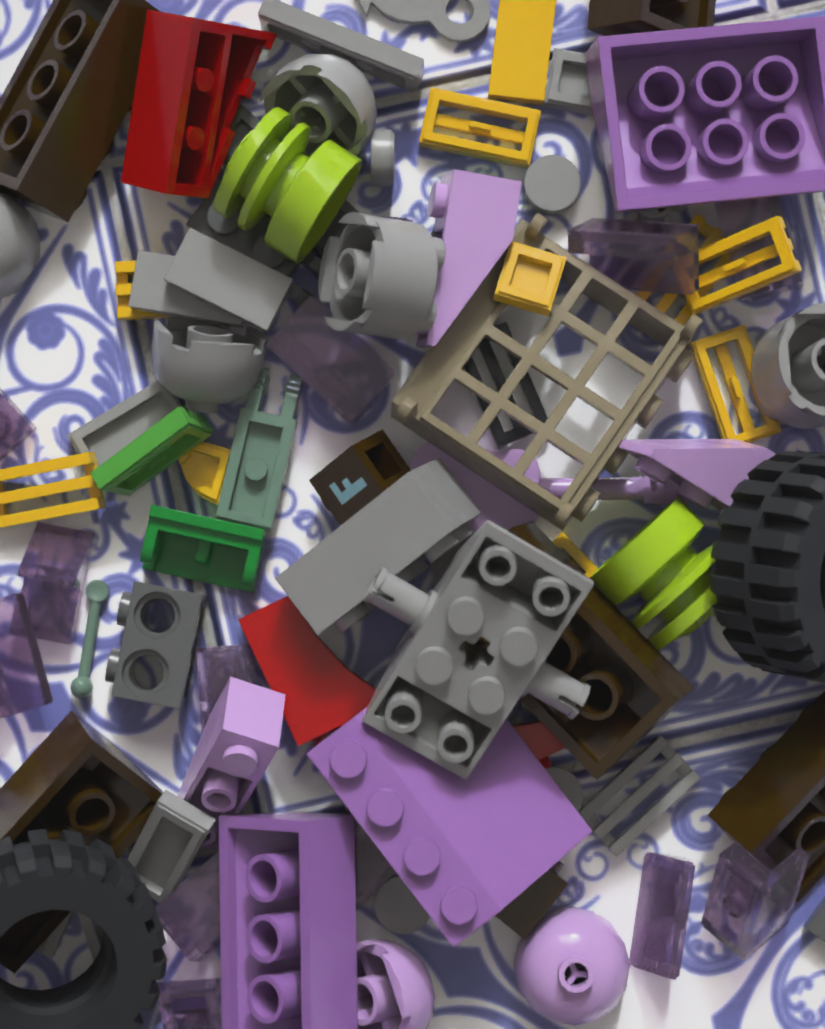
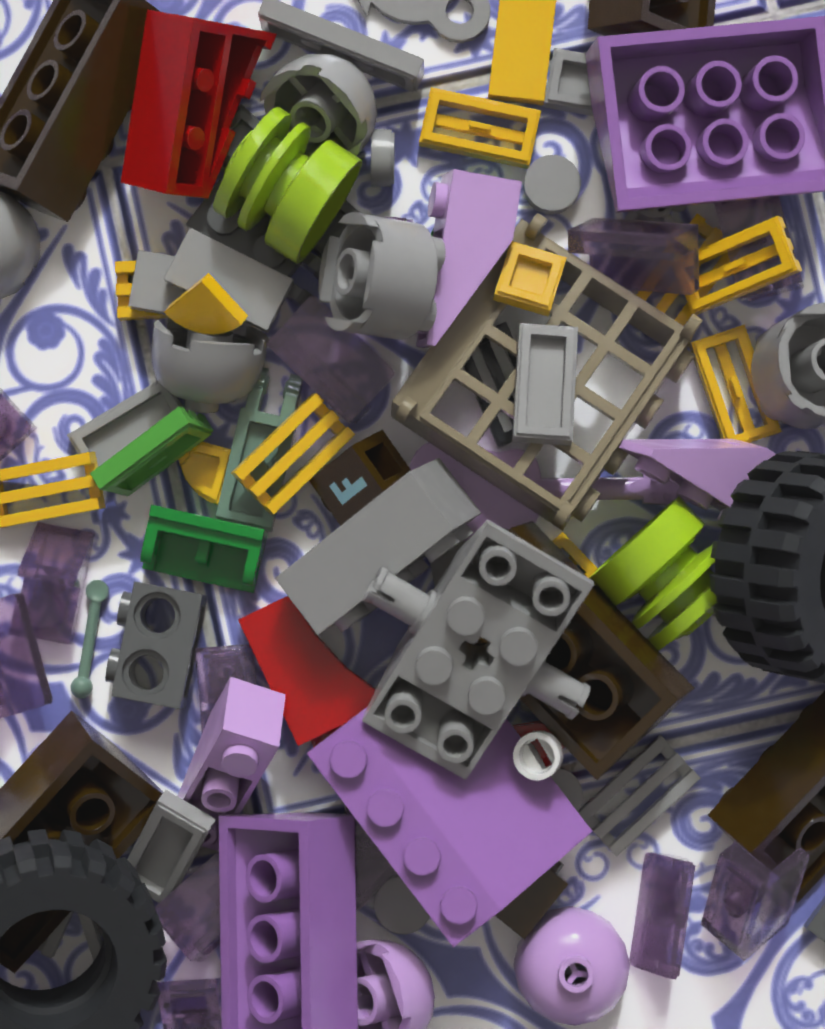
none -> yellow tile [164,273,248,334]
none -> yellow tile [231,393,356,515]
none -> light grey tile [512,323,578,446]
none -> white hinge [513,731,563,780]

